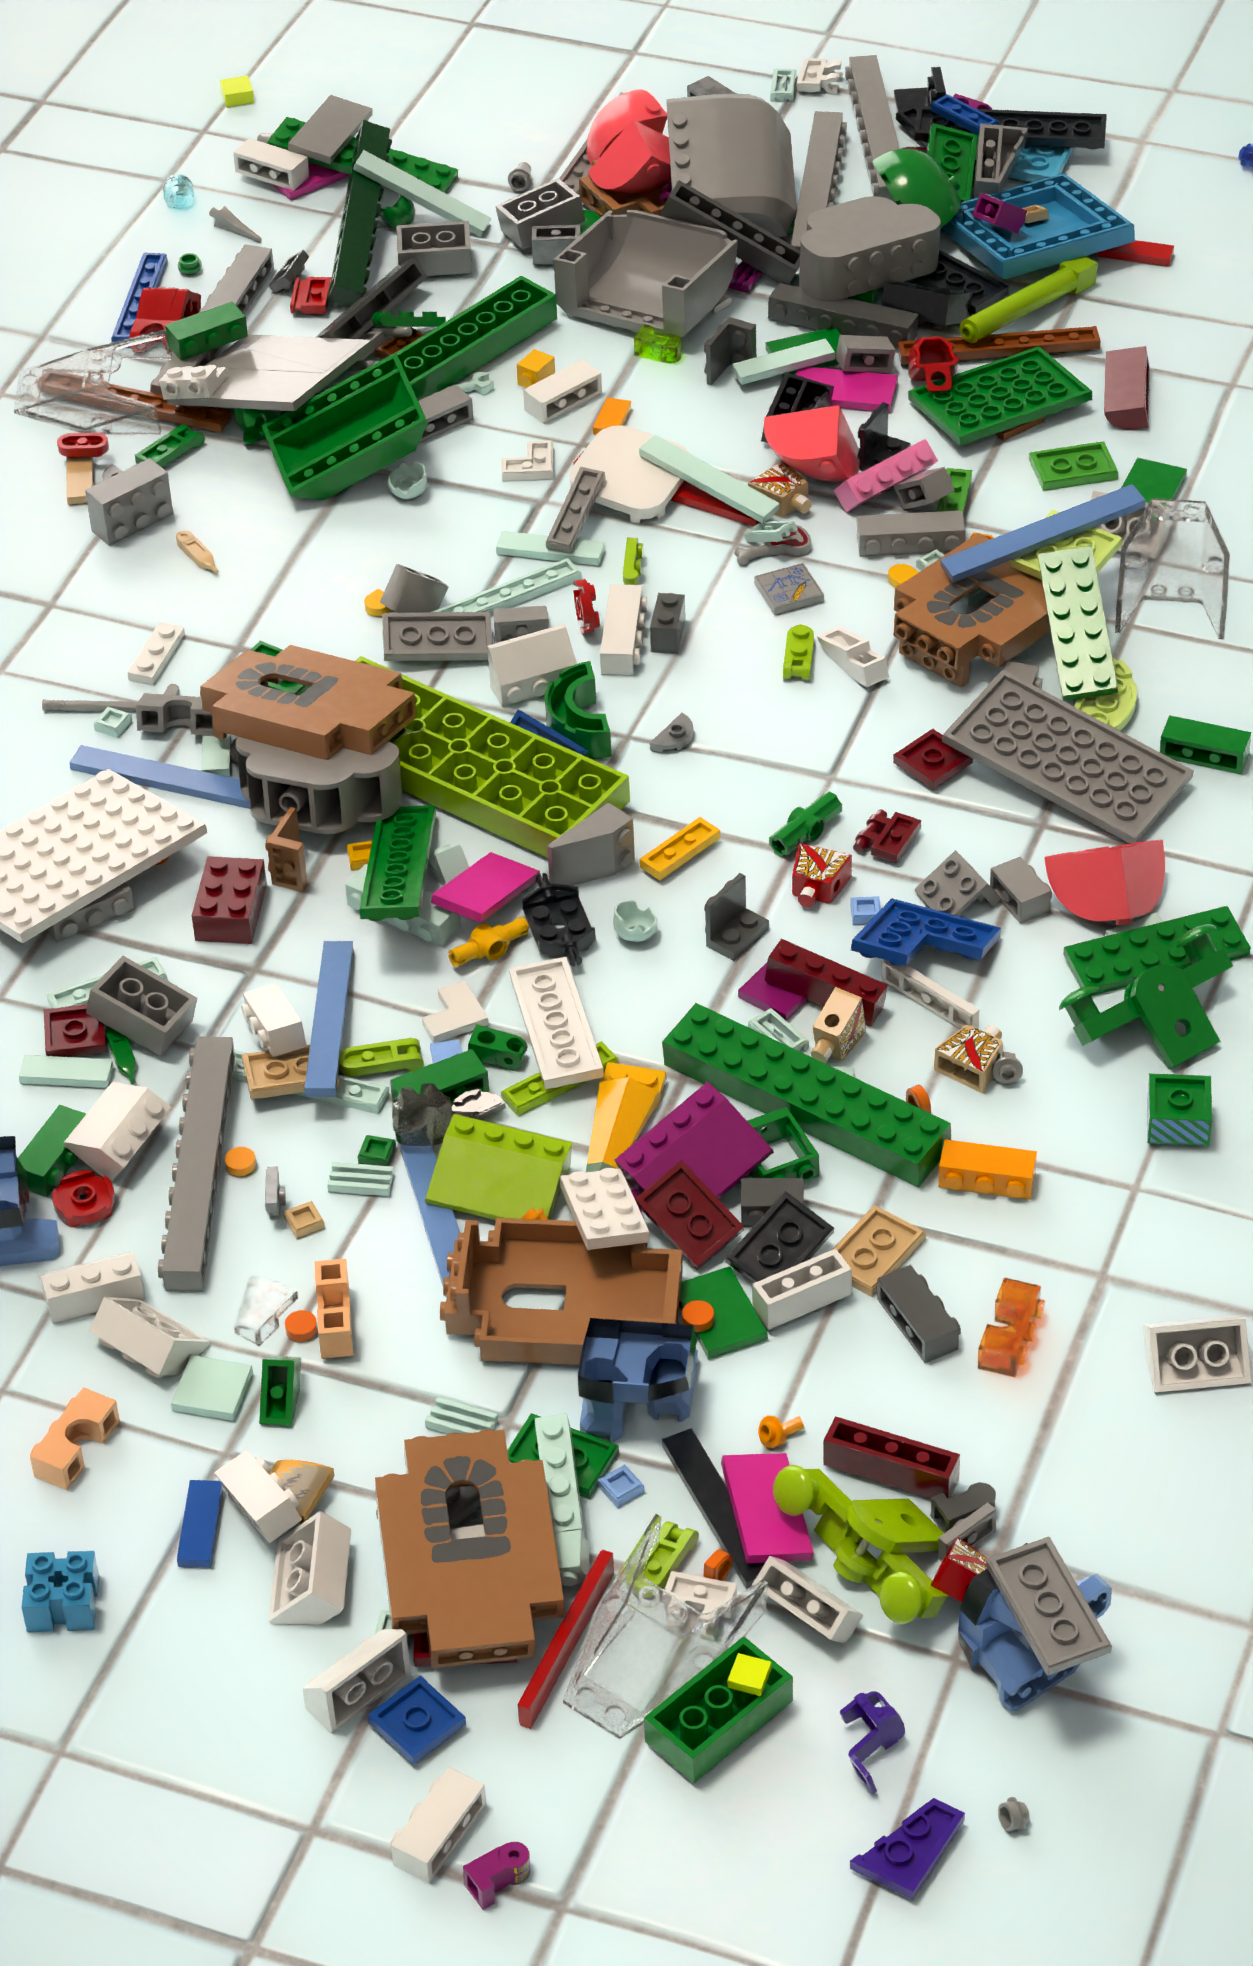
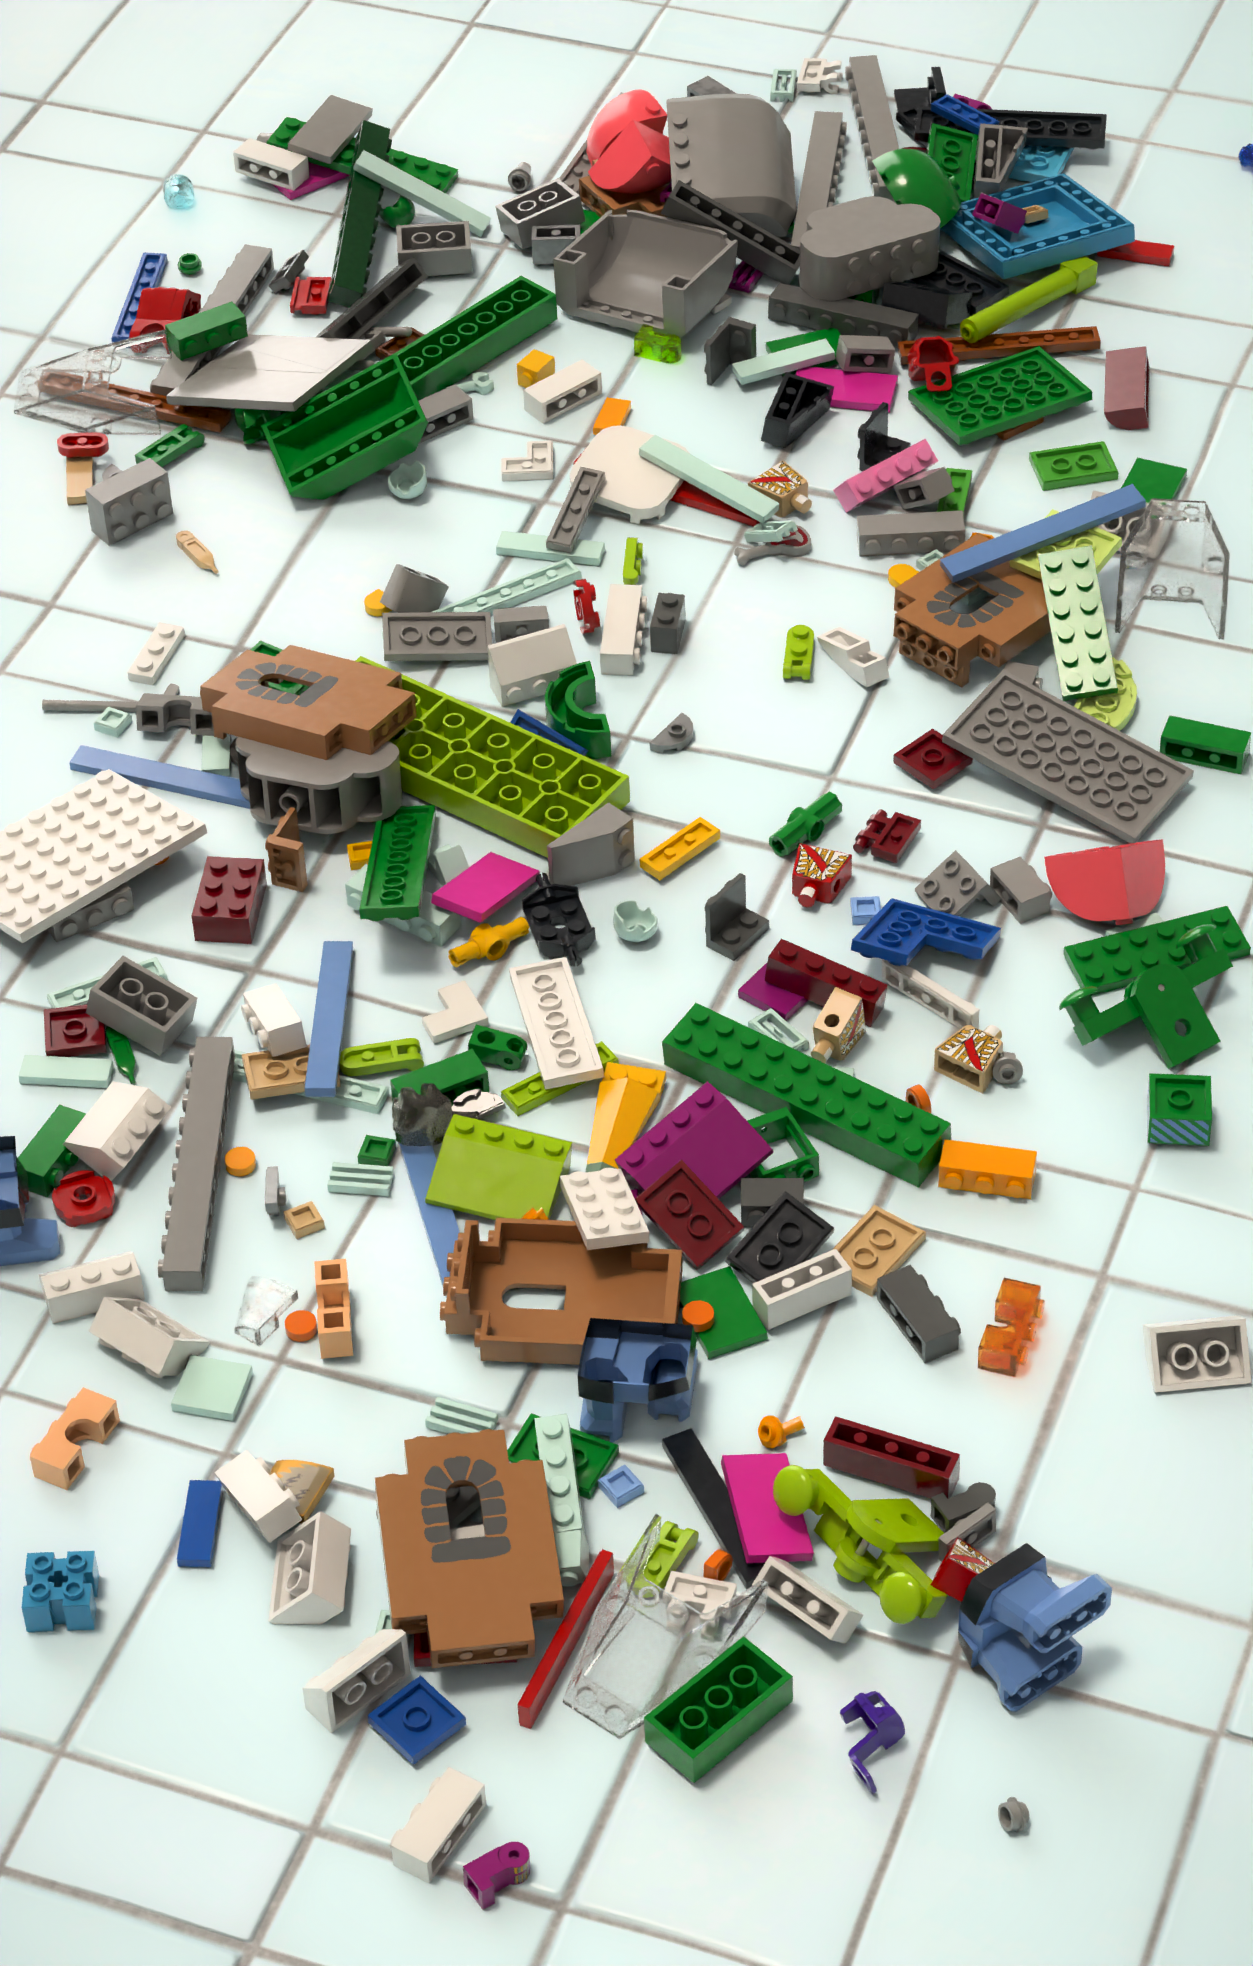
white plate [159,365,228,400] -> none
light grey piece [209,206,262,242] -> none
neon yellow piece [220,75,254,107] -> none
green slope [259,1356,301,1426] -> none
green plate [372,311,446,327] -> none
light blue tile [430,1039,462,1063] -> none
neon yellow tile [727,1653,772,1696] -> none
light grey tile [754,563,824,615] -> none
coral brick [764,405,860,482] -> none
dark purple wing [850,1798,965,1900] -> none
light grey tile [986,1536,1112,1676] -> none

